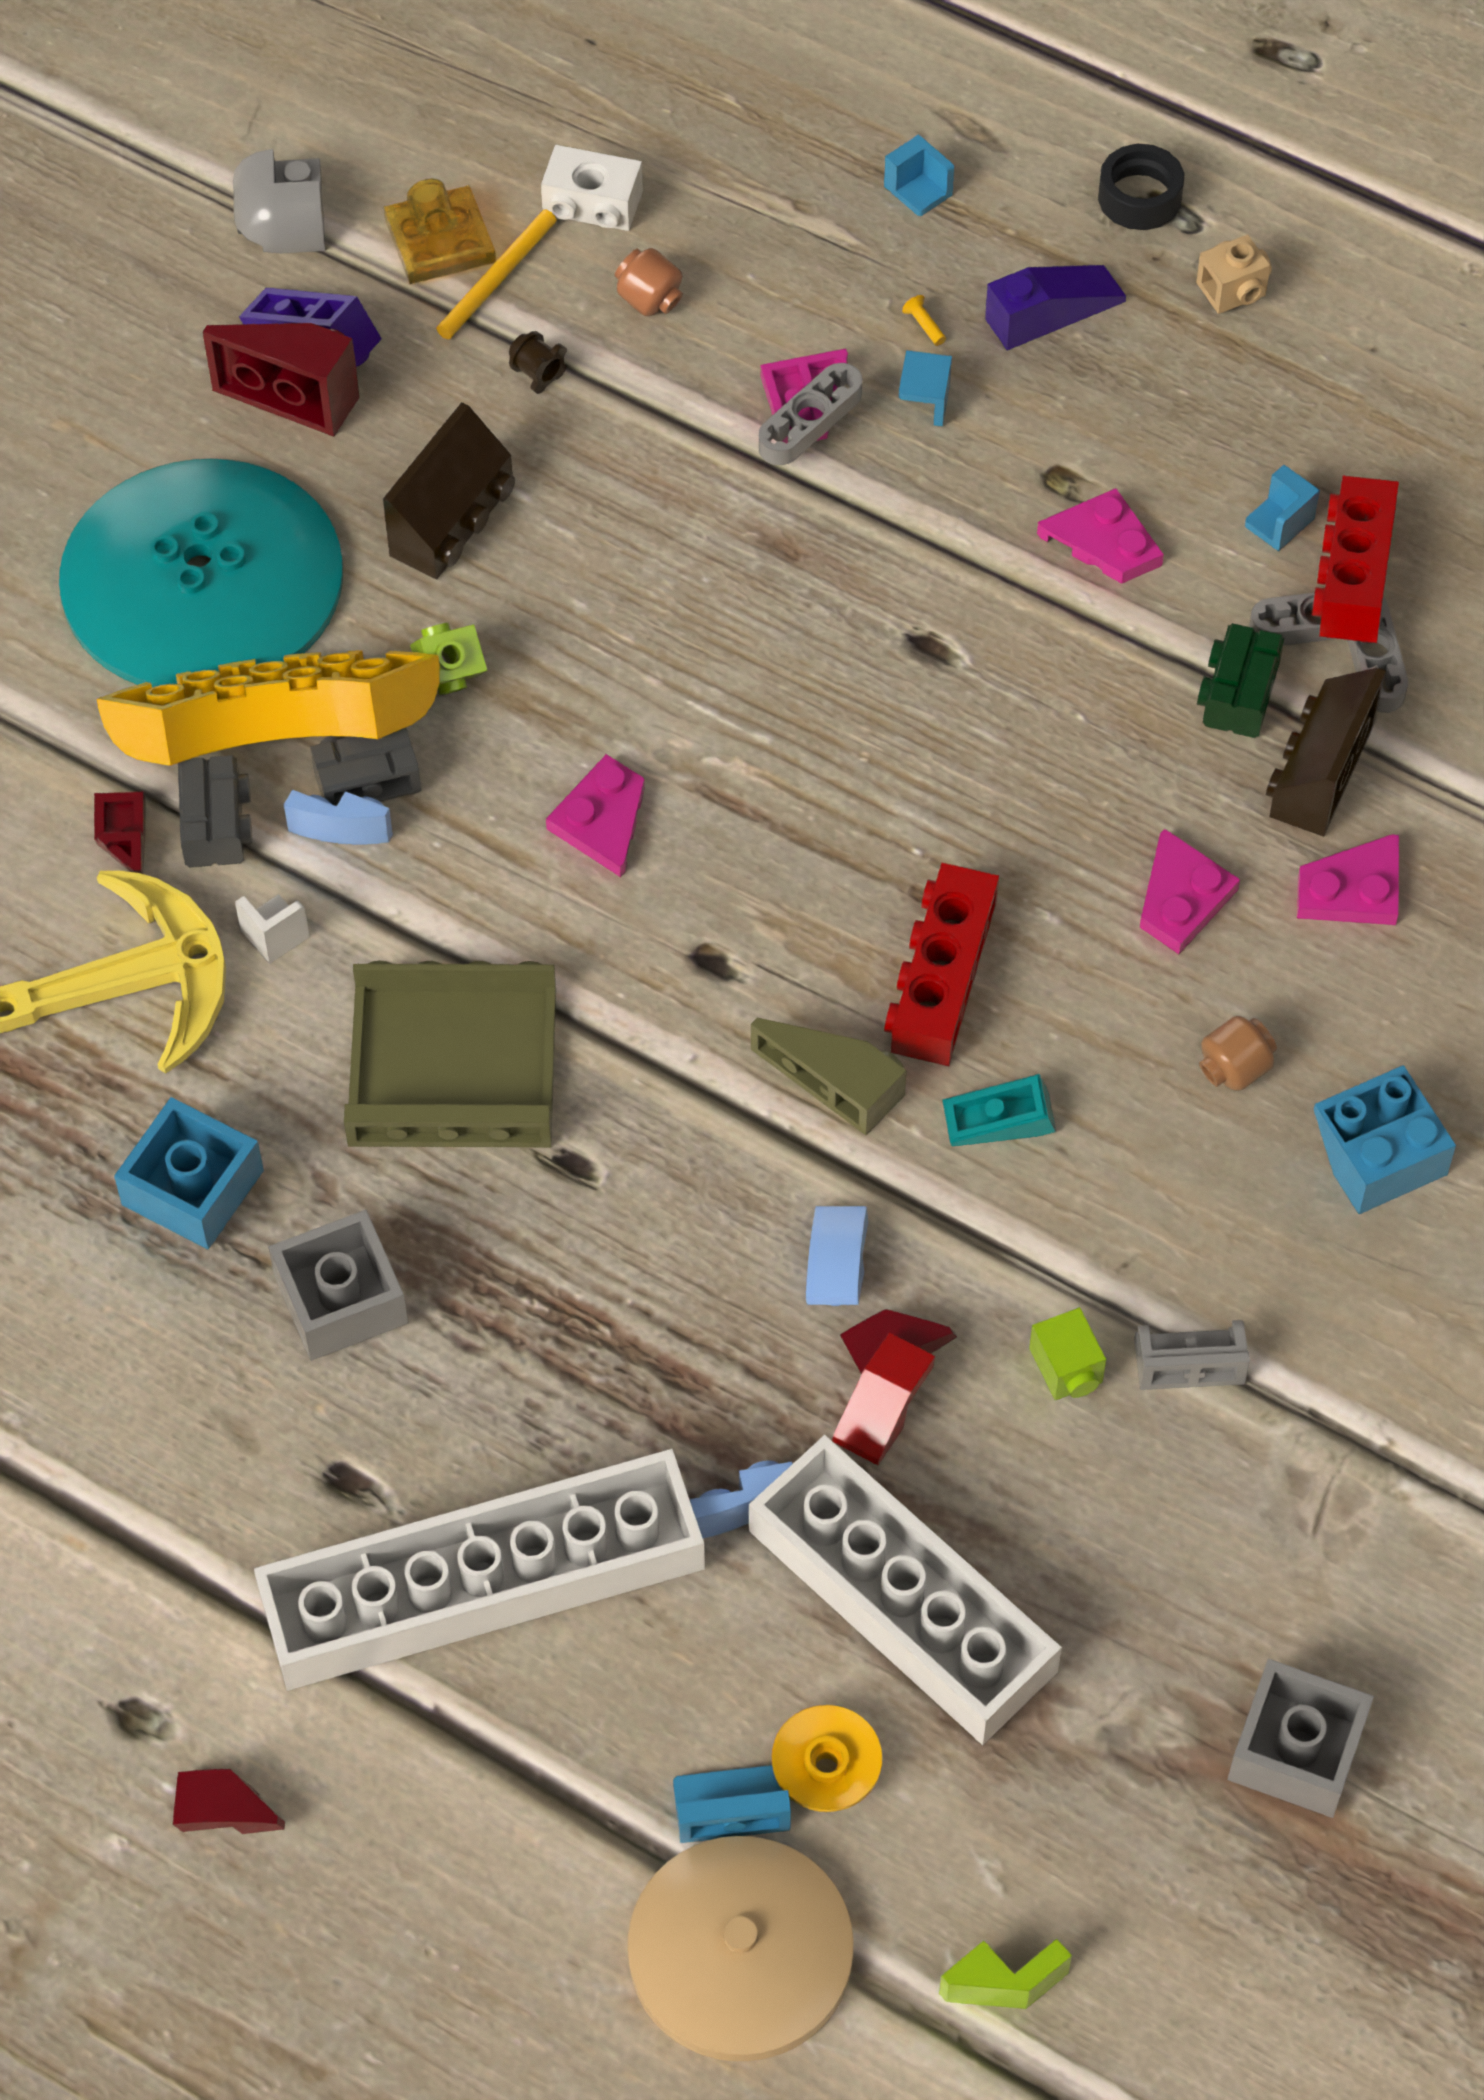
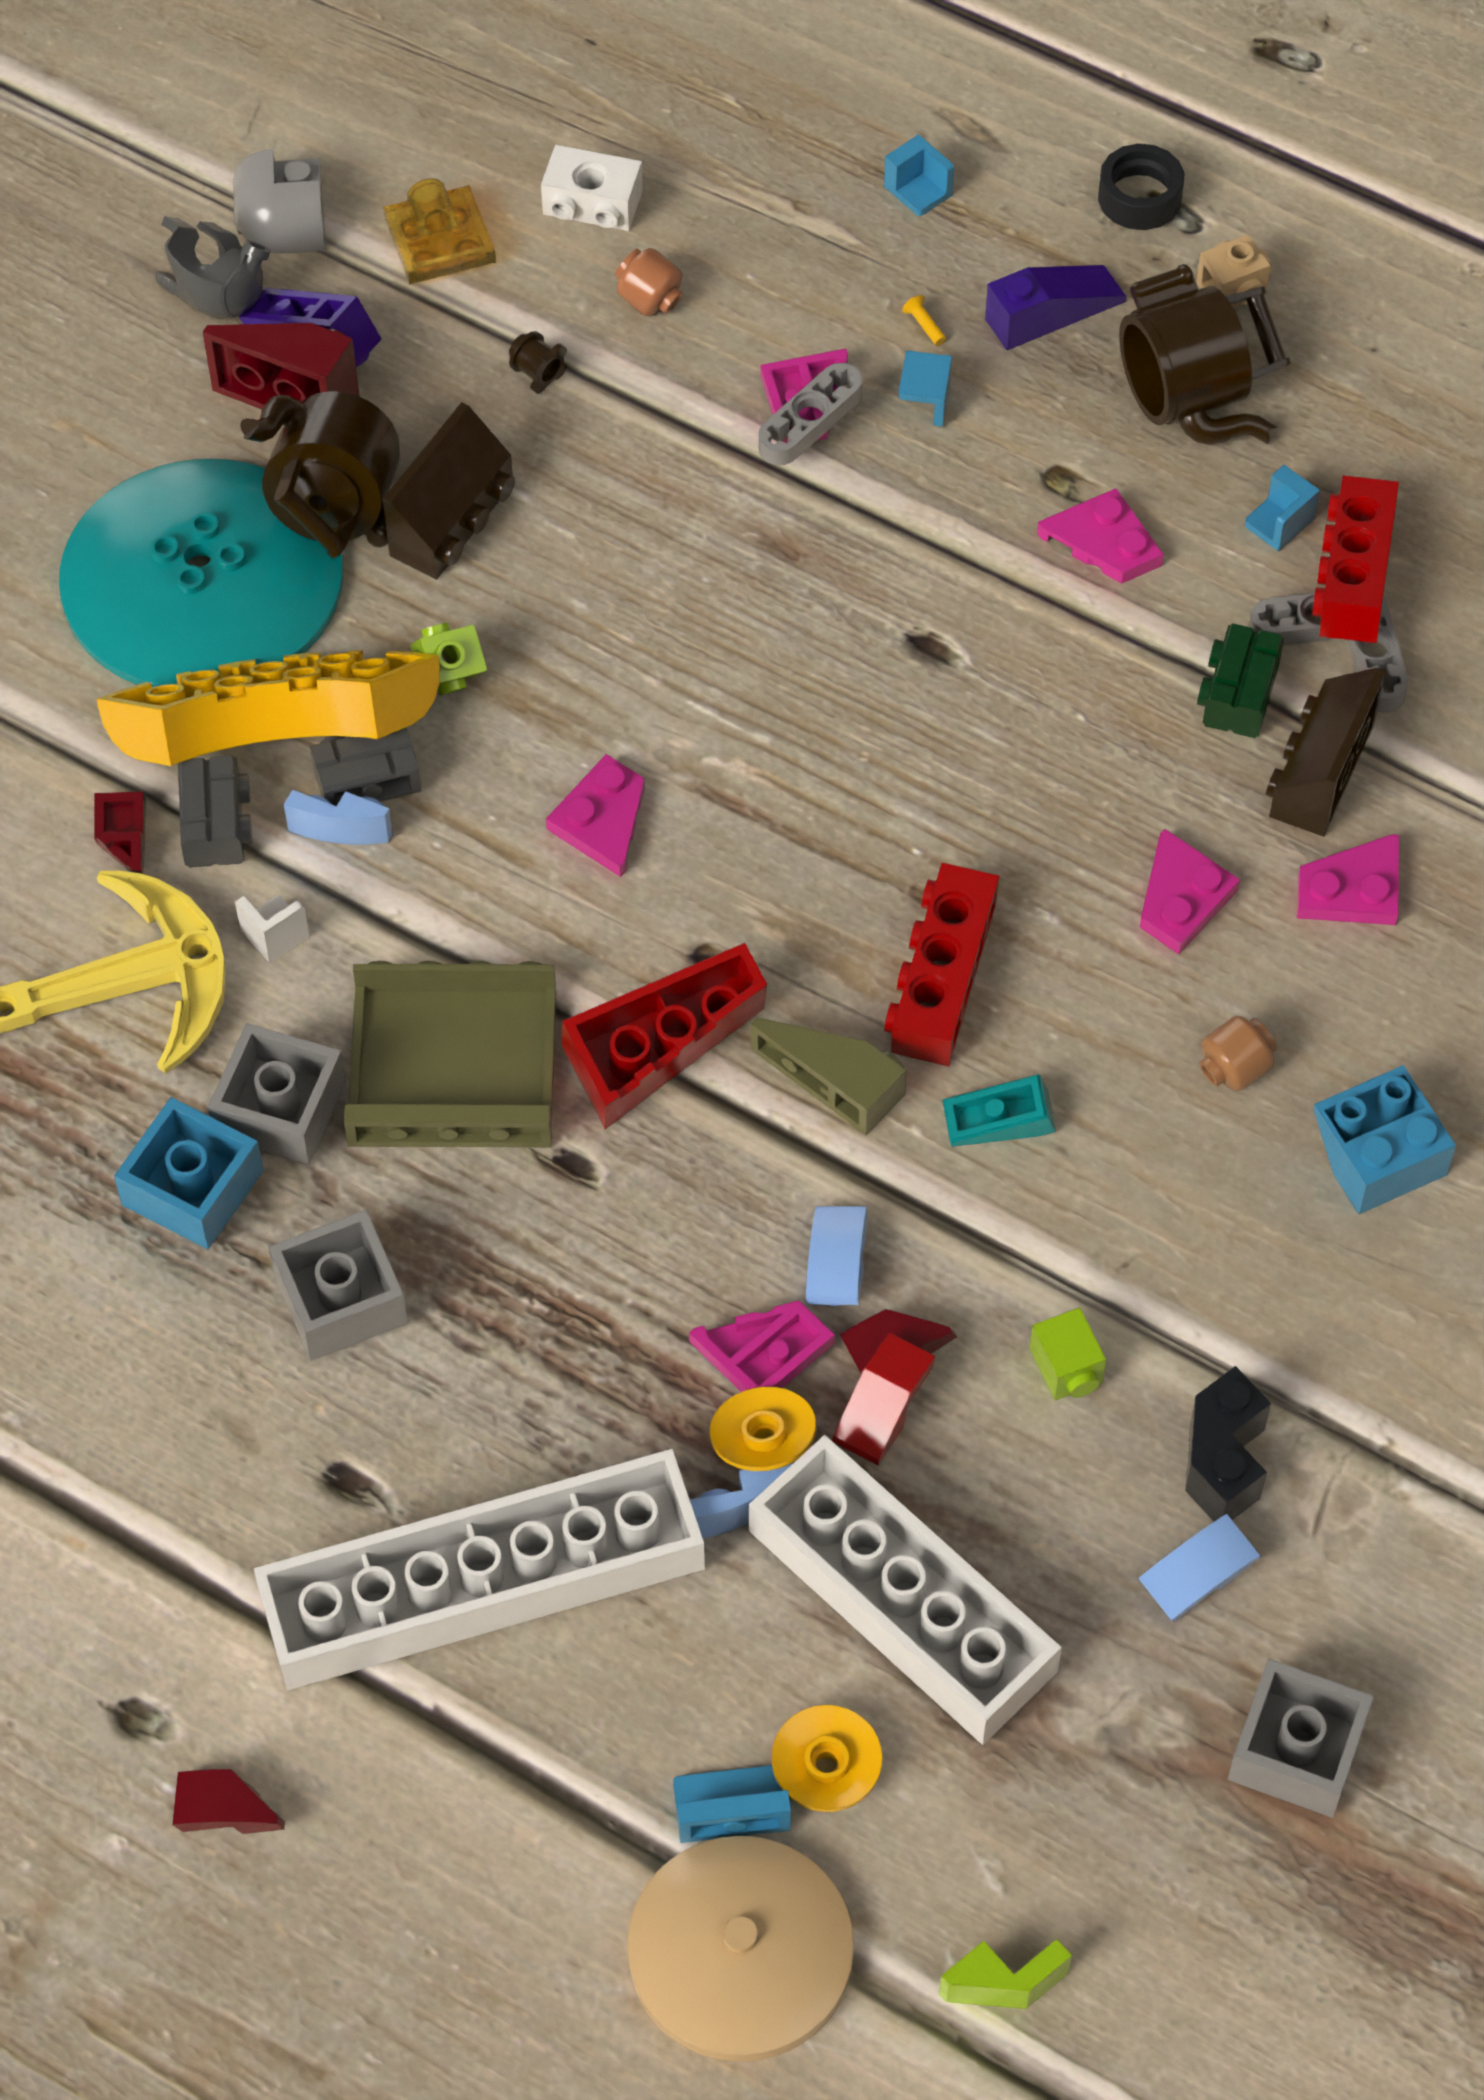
yellow bar [436,209,557,340] -> none
light grey hinge [1134,1320,1250,1390] -> none
none -> dark grey piece [156,216,271,319]
none -> light grey brick [208,1023,346,1165]
none -> dark brown piece [240,391,400,559]
none -> red wedge [562,943,767,1129]
none -> dark pink wing [689,1300,835,1392]
none -> yellow dish [710,1387,816,1471]
none -> dark brown piece [1119,264,1291,445]
none -> light blue slope [1138,1514,1262,1622]
none -> black brick [1185,1366,1271,1522]

